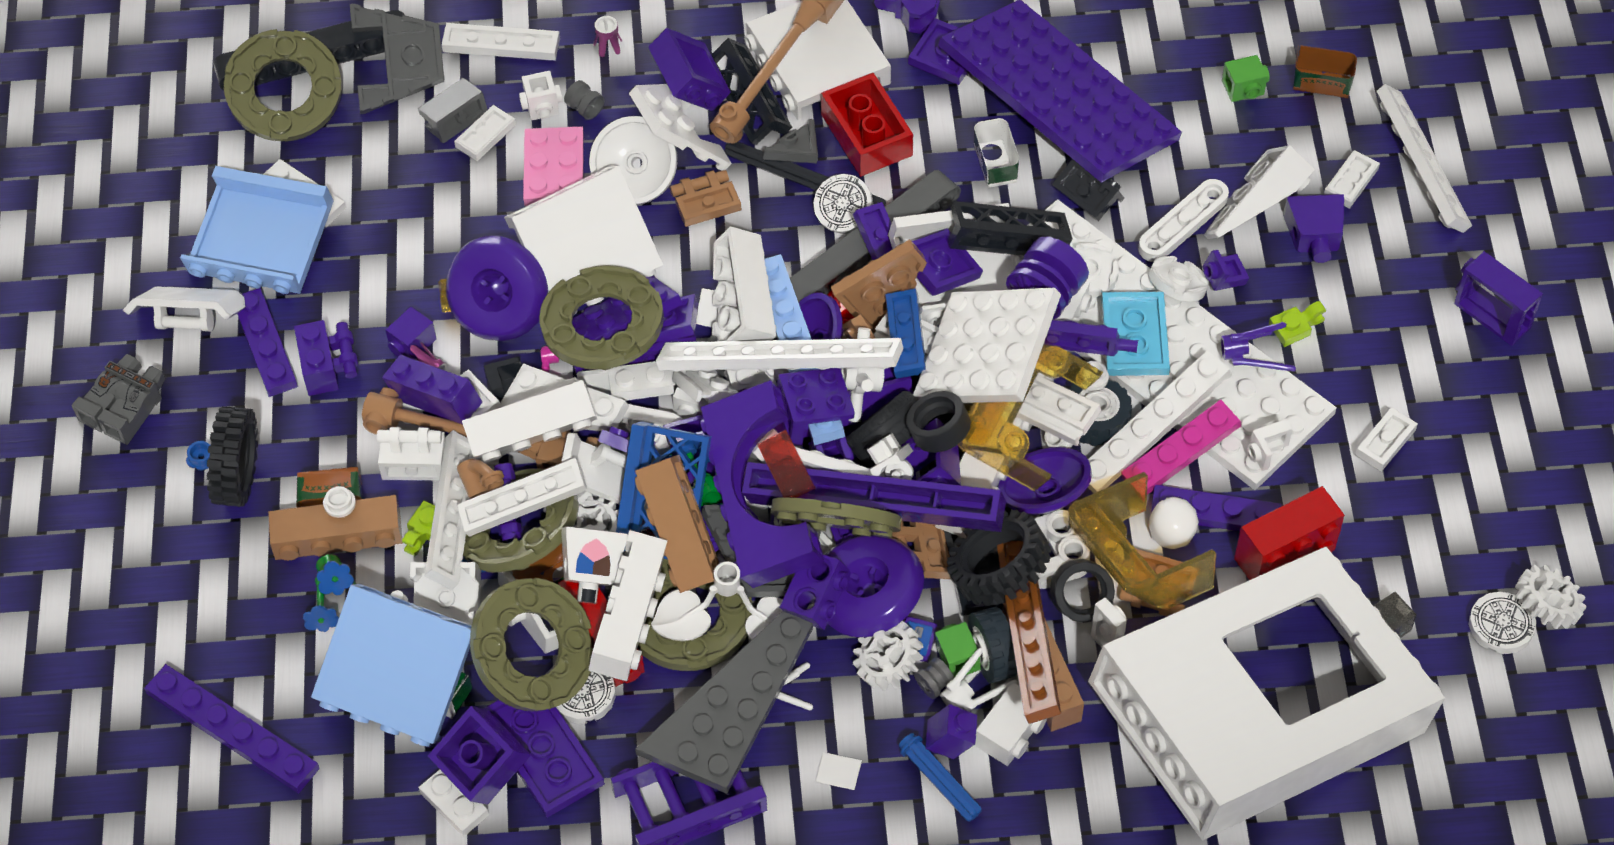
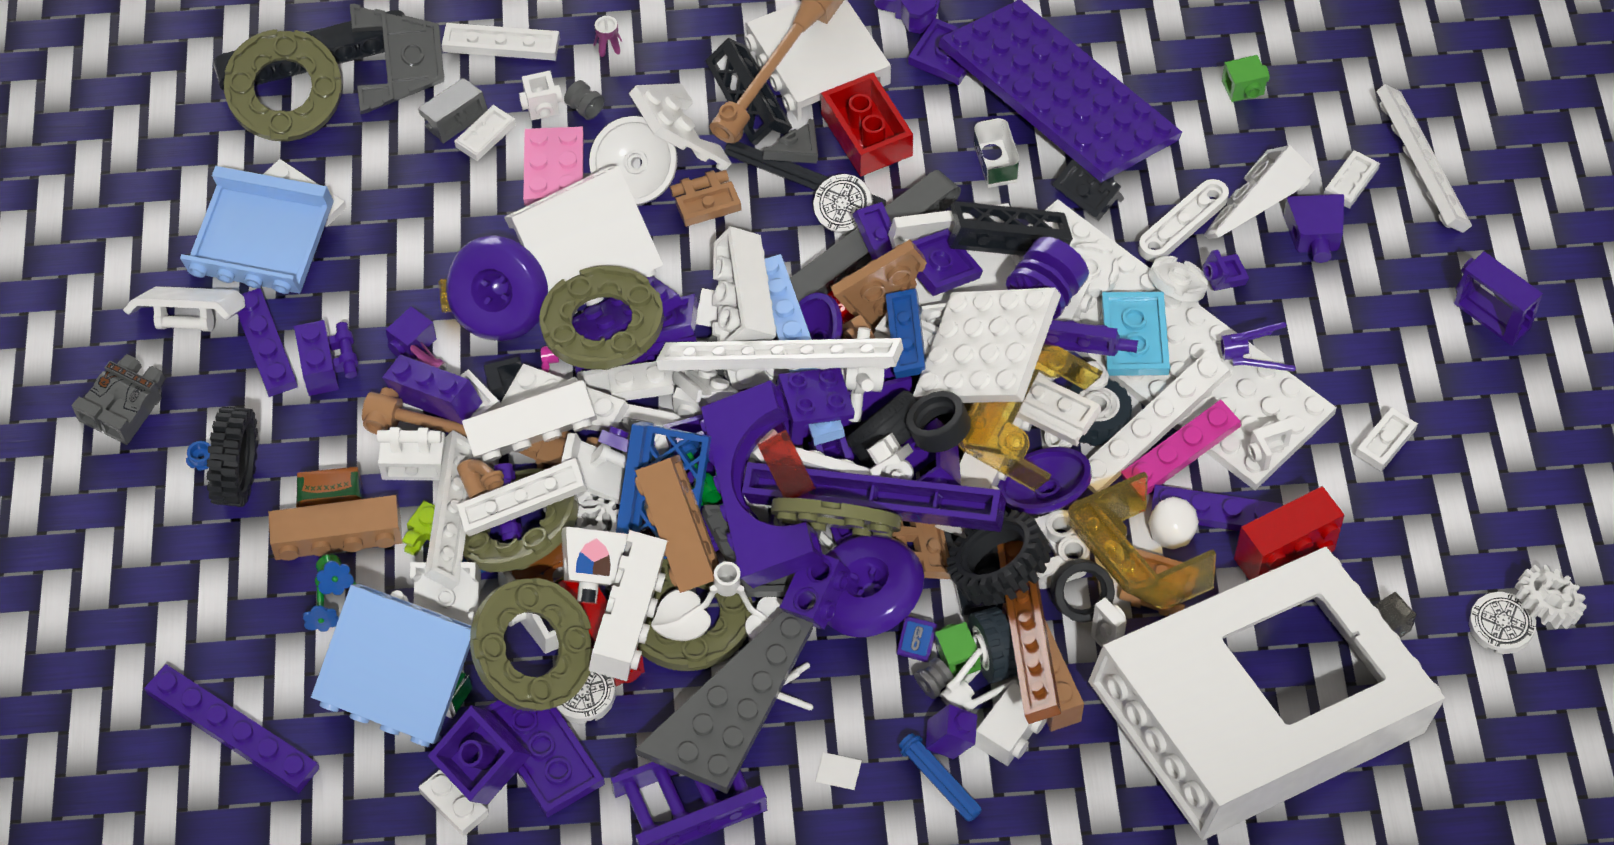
white plate [323,486,356,518] -> none
dark purple window [648,28,731,111] -> none
white gear [853,621,923,690] -> none
lime plate [1269,301,1326,347] -> none
dark orange piece [1293,45,1357,98] -> none

